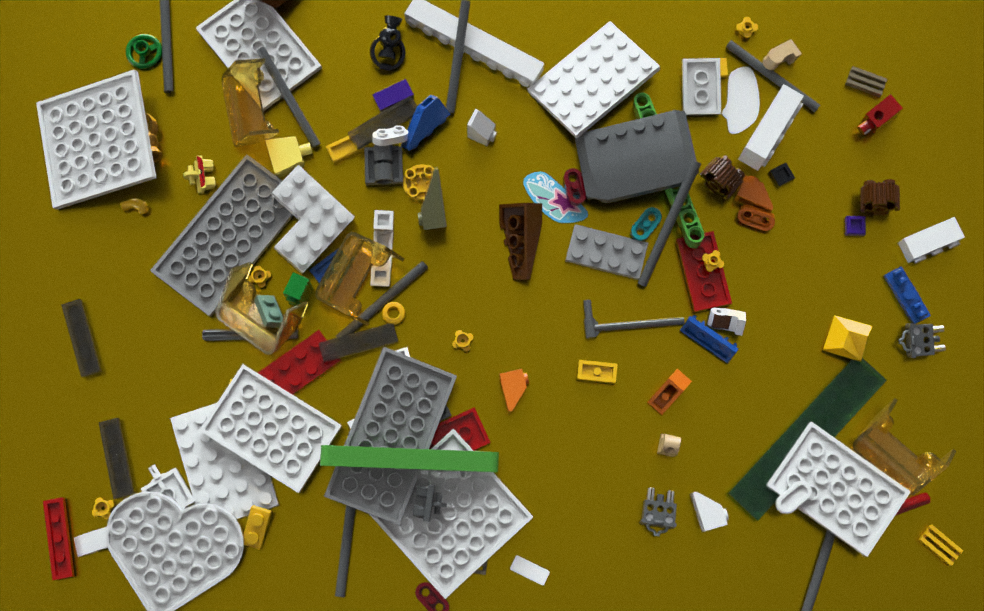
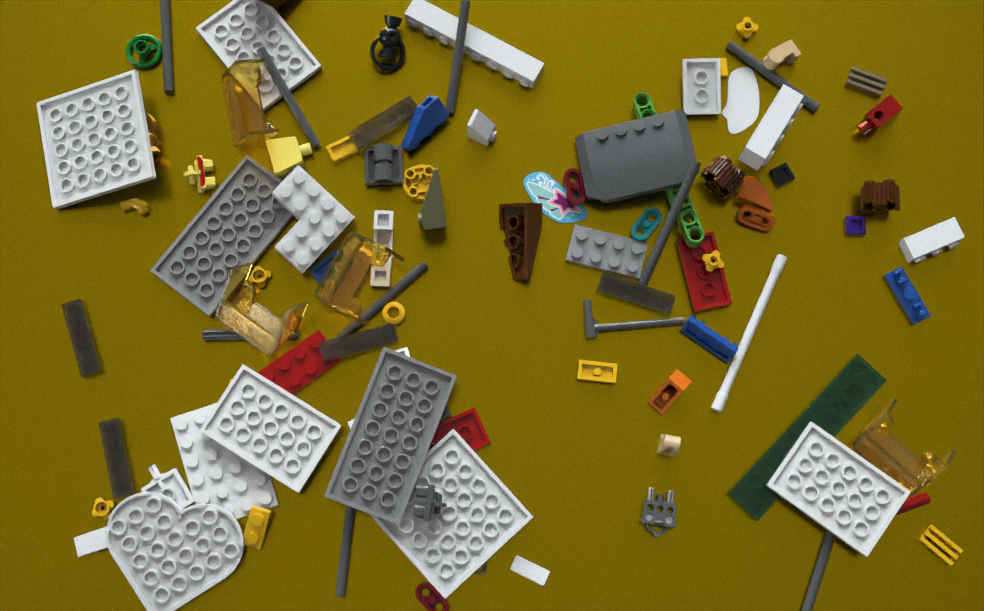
red plate [43,497,75,580] -> none
sand green plate [254,295,285,328] -> none
green brick [283,272,314,309] -> none
bright green beam [320,445,499,472] -> none
dark purple tile [372,79,414,112] -> none
white plate [372,126,408,146] -> none
yellow plate [452,330,474,352] -> none
orange slope [499,369,529,414] -> none
white plate [527,22,660,139] -> none
white slope [690,492,729,532] -> none
white leg [707,307,746,336] -> none
white tile [775,481,812,514] -> none
yellow slope [823,315,872,362] -> none
dark grey piece [898,323,946,358] -> none
none -> clear smoke plate [597,272,676,315]
none -> white piece [711,254,788,413]

